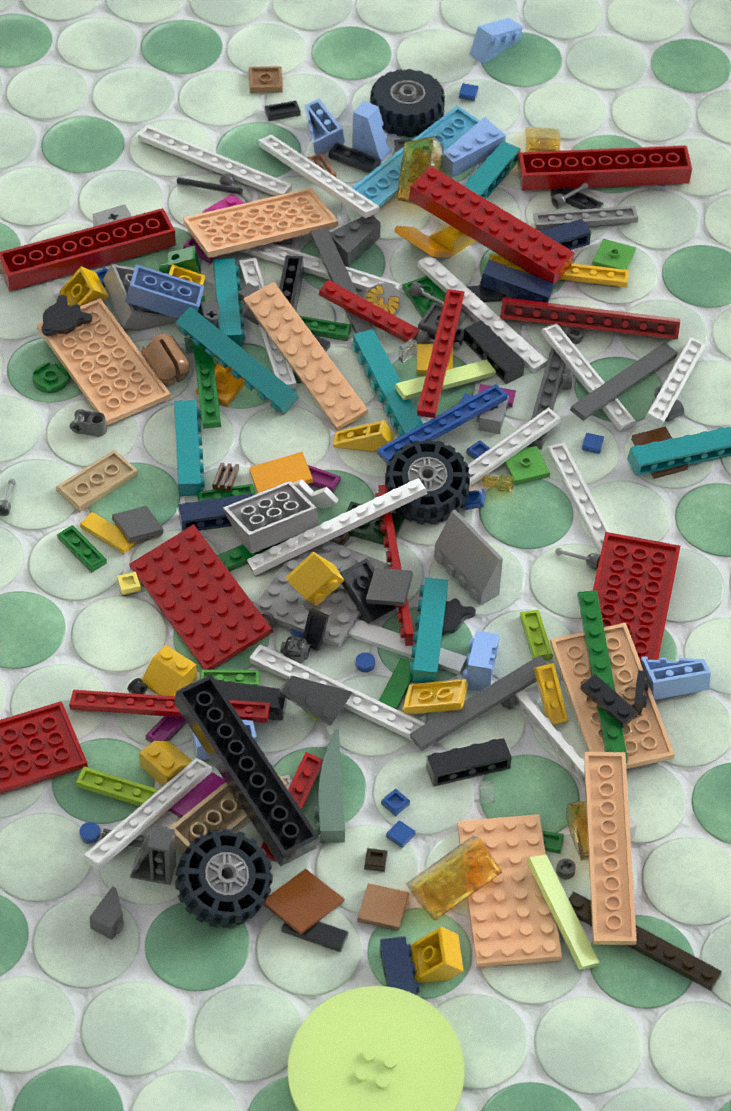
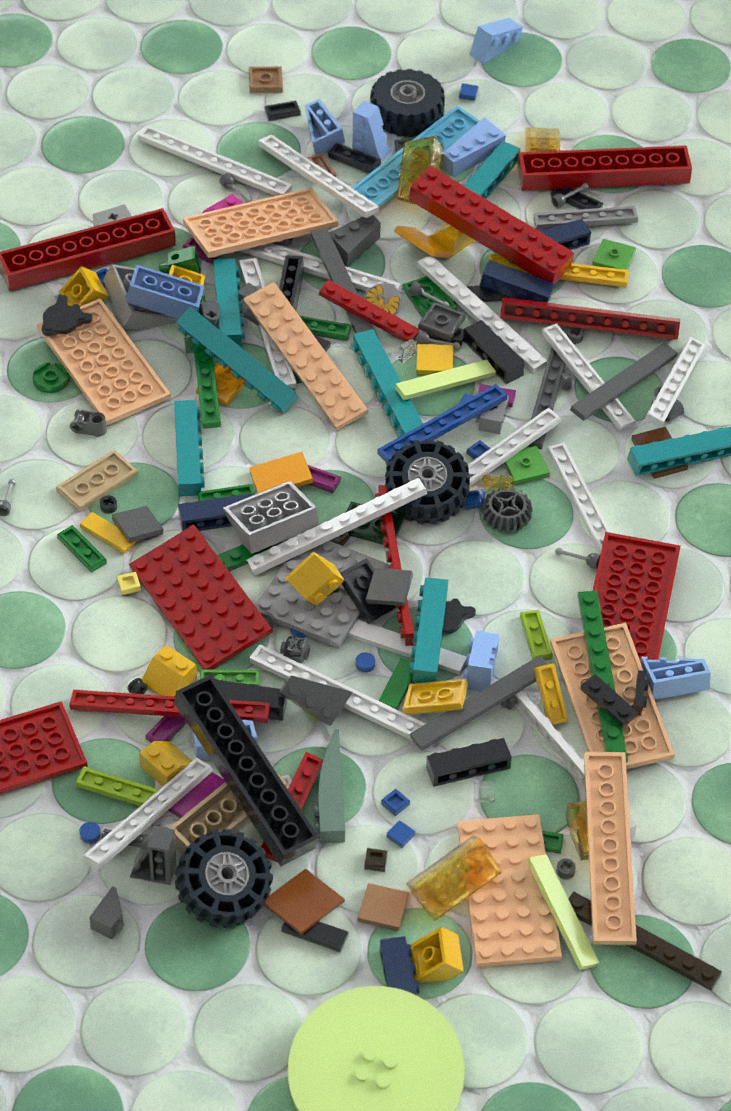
medium nougat cylinder [141,333,190,386] -> none
black bar [177,177,243,195] -> none
tile [212,463,239,491] -> none
white tile [293,479,339,509] -> none
black tile [302,608,329,651] -> none
yellow slope [333,420,394,452] -> none
red plate [417,289,465,418] -> none
light grey slope [434,510,503,605] -> none
blue tile [582,433,604,454] -> none
none -> black bush [100,495,117,514]
none -> dark grey gear [481,487,533,533]

